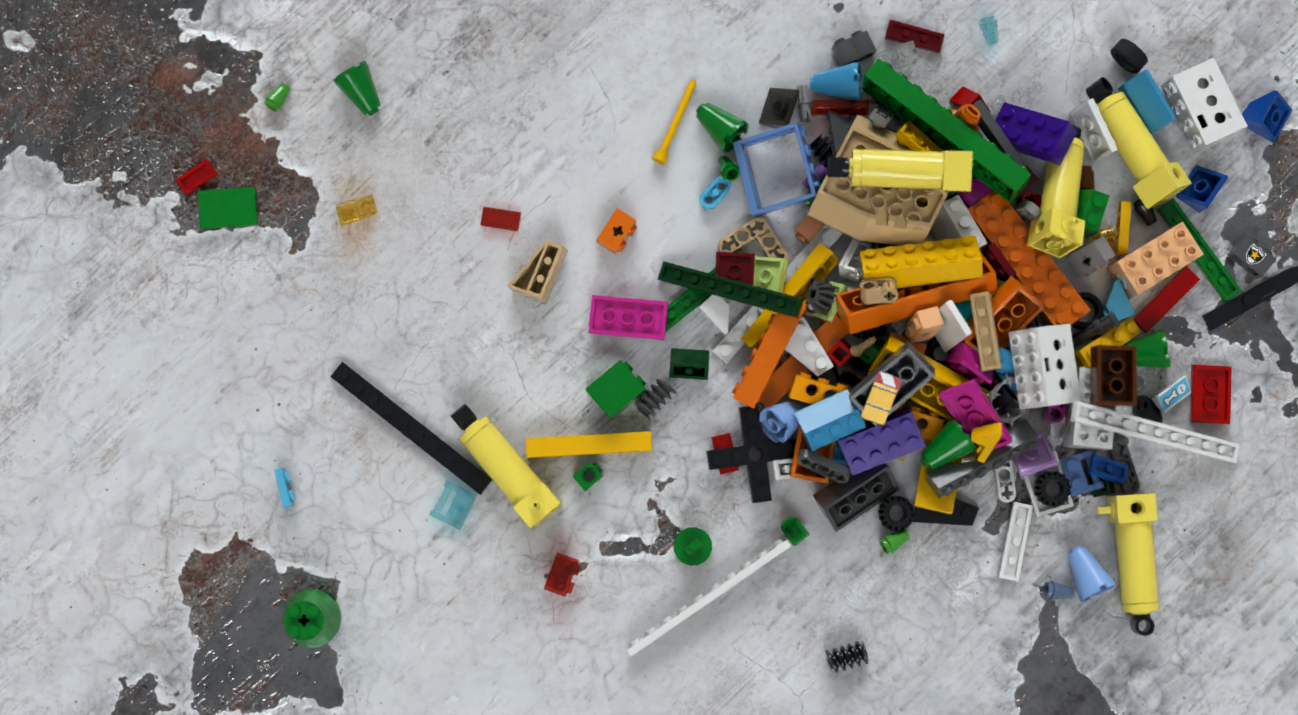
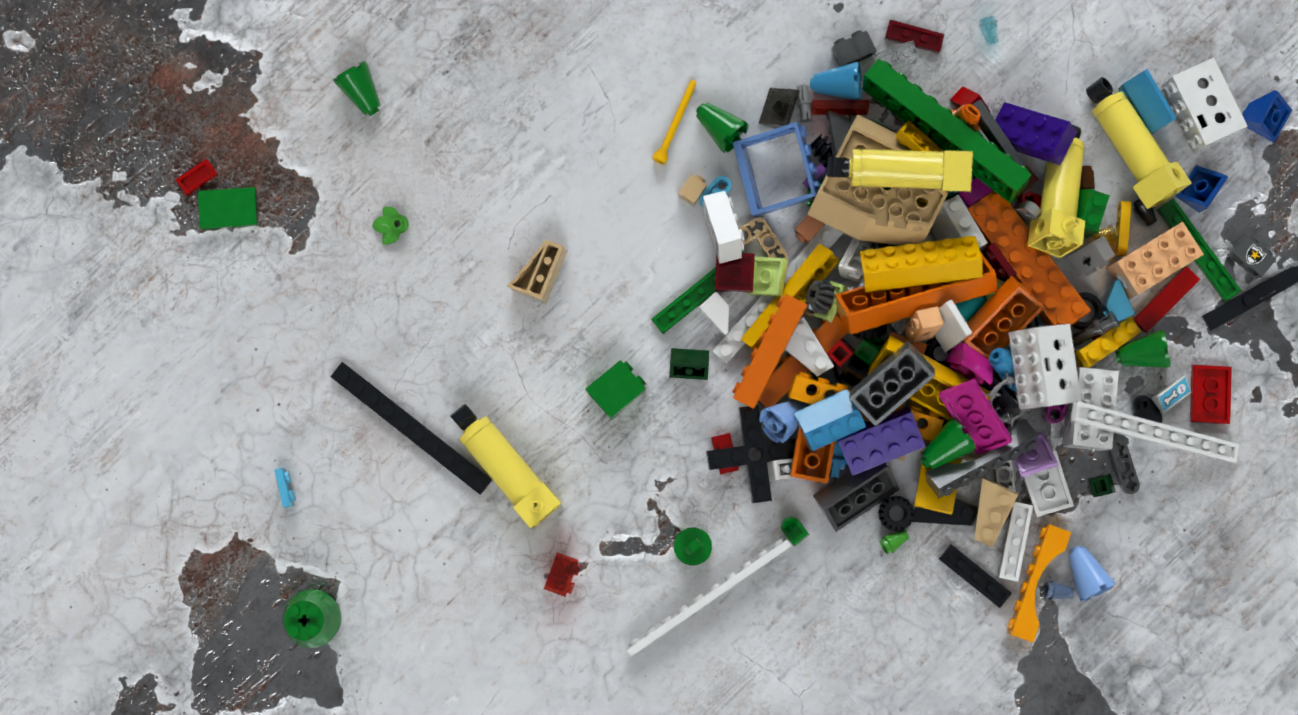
bright green cone [264,83,290,112] -> none
clear yellow slope [336,194,378,226] -> none
clear light blue plate [429,480,478,530] -> none
clear red tile [480,207,521,232] -> none
yellow piece [526,431,652,458] -> none
green brick [572,462,603,492] -> none
dark pink plate [588,295,669,340] -> none
orange brick [596,208,637,255] -> none
dark grey piece [635,379,677,420] -> none
dark green tile [658,261,804,318] -> none
green cone [718,156,740,181] -> none
dark grey beam [797,449,851,483] -> none
black piece [825,641,868,673] -> none
tan piece [850,336,877,357] -> none
tan piece [860,277,898,305] -> none
yellow sticker [861,371,902,425] -> none
light grey hinge [868,105,893,128] -> none
tan tile [969,291,1002,372] -> none
yellow slope [971,422,1002,463] -> none
black tyre [1034,471,1072,506] -> none
medium blue plate [1059,450,1105,497] -> none
white plate [1068,98,1118,164] -> none
blue plate [1088,454,1129,485] -> none
reddish brown brick [1091,345,1137,407] -> none
light yellow piece [1096,493,1160,636] -> none
black tyre [1110,39,1148,74] -> none
none -> bright green plate [372,207,409,245]
none -> tan brick [678,174,707,206]
none -> white brick [703,191,744,264]
none -> black tile [939,544,1012,608]
none -> tan wedge [974,477,1019,547]
none -> light orange arch [1007,524,1071,643]

